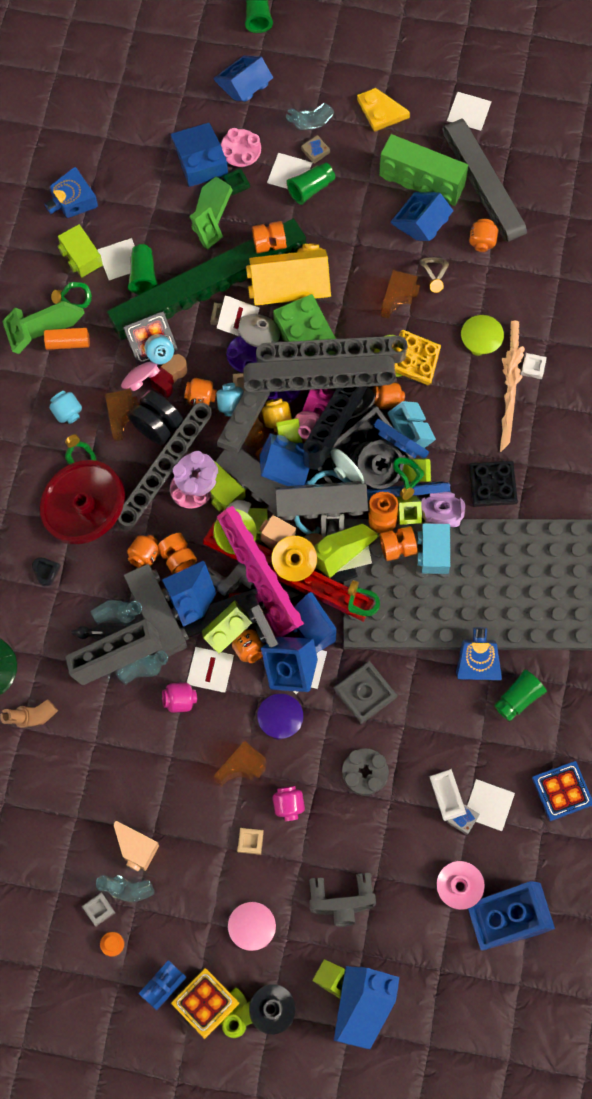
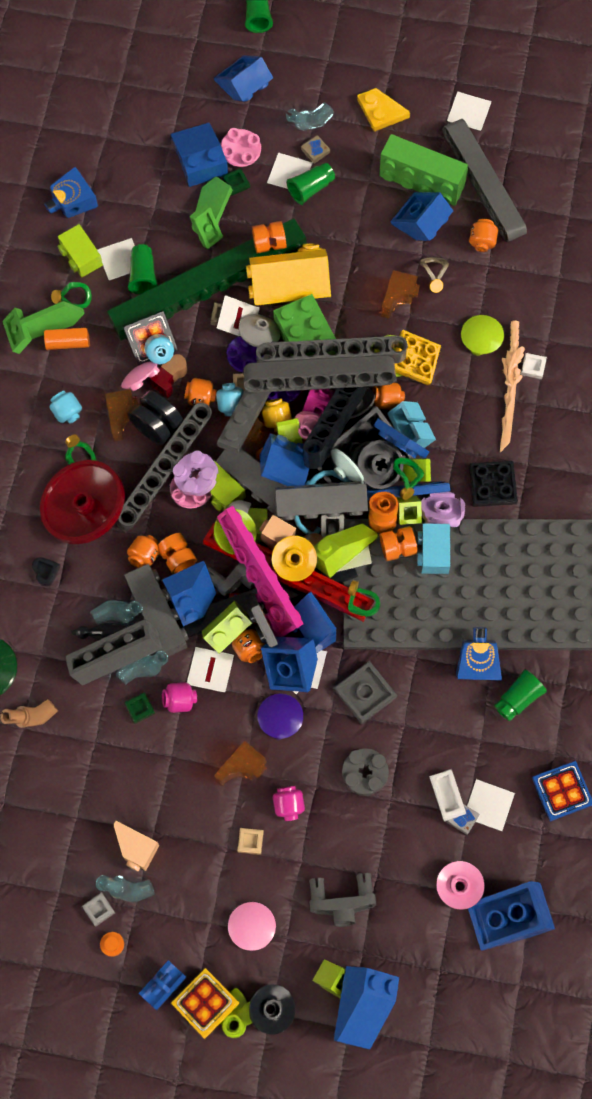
none -> dark green tile [124,692,155,724]

